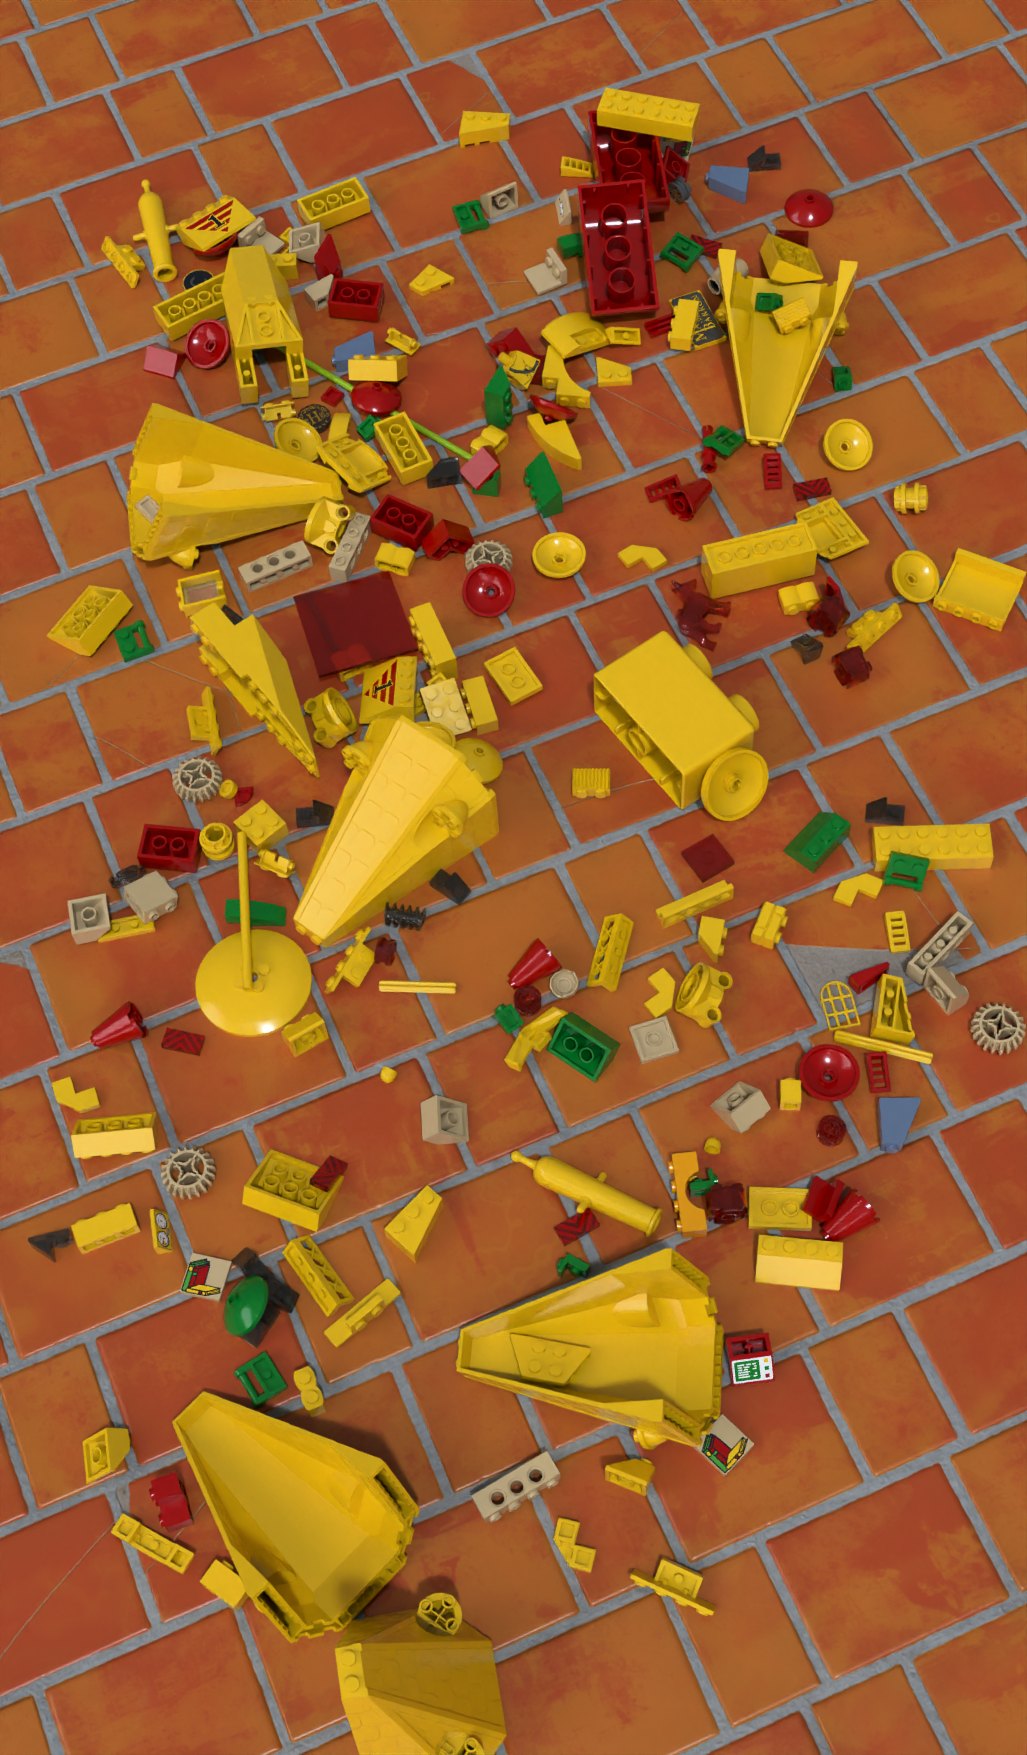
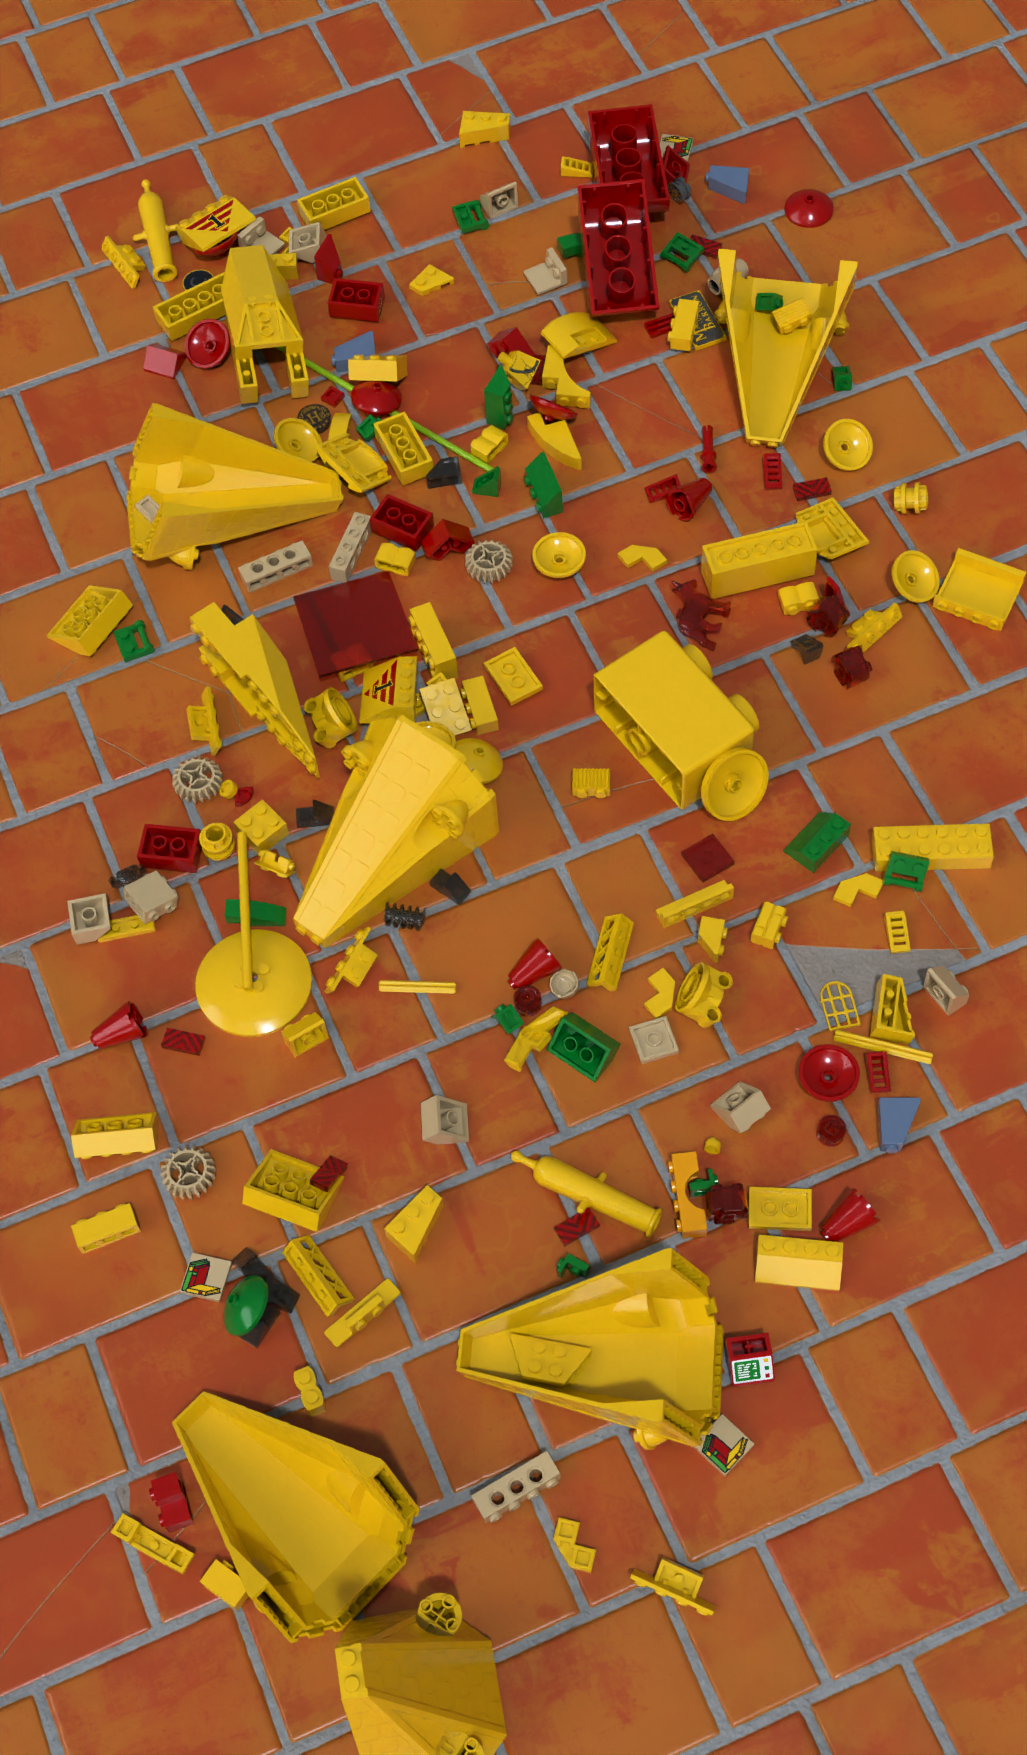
clear smoke slope [28,1229,74,1262] -> none
yellow tile [51,1076,101,1114] -> none
yellow slope [82,1428,130,1484] -> none
slope [149,1209,173,1255] -> none
yellow window [176,570,228,618] -> none
green plate [233,1351,288,1409] -> none
yellow hinge [260,400,296,422] -> none
tan slope [304,274,334,312] -> none
yellow piece [304,496,356,554] -> none
clear red wheel [374,937,397,966] -> none
yellow hinge [380,1066,398,1083] -> none
yellow hinge [385,327,421,356] -> none
slope [459,445,501,490] -> none
red dish [462,563,515,617] -> none
tan slope [555,189,572,226] -> none
yellow wing [596,357,632,387] -> none
yellow brick [597,87,700,142] -> none
yellow slope [605,327,641,346] -> none
yellow slope [605,1458,656,1496] -> none
green plate [703,425,746,456] -> none
clear smoke slope [747,145,781,172] -> none
yellow slope [760,233,823,283] -> none
clear red slope [775,230,809,248] -> none
yellow brick [779,1078,801,1111] -> none
red panel [802,1176,845,1223] -> none
red slope [848,962,890,995] -> none
clear smoke slope [865,797,905,826] -> none
tan brick [905,911,973,985] -> none
tan gear [970,1002,1026,1055] -> none

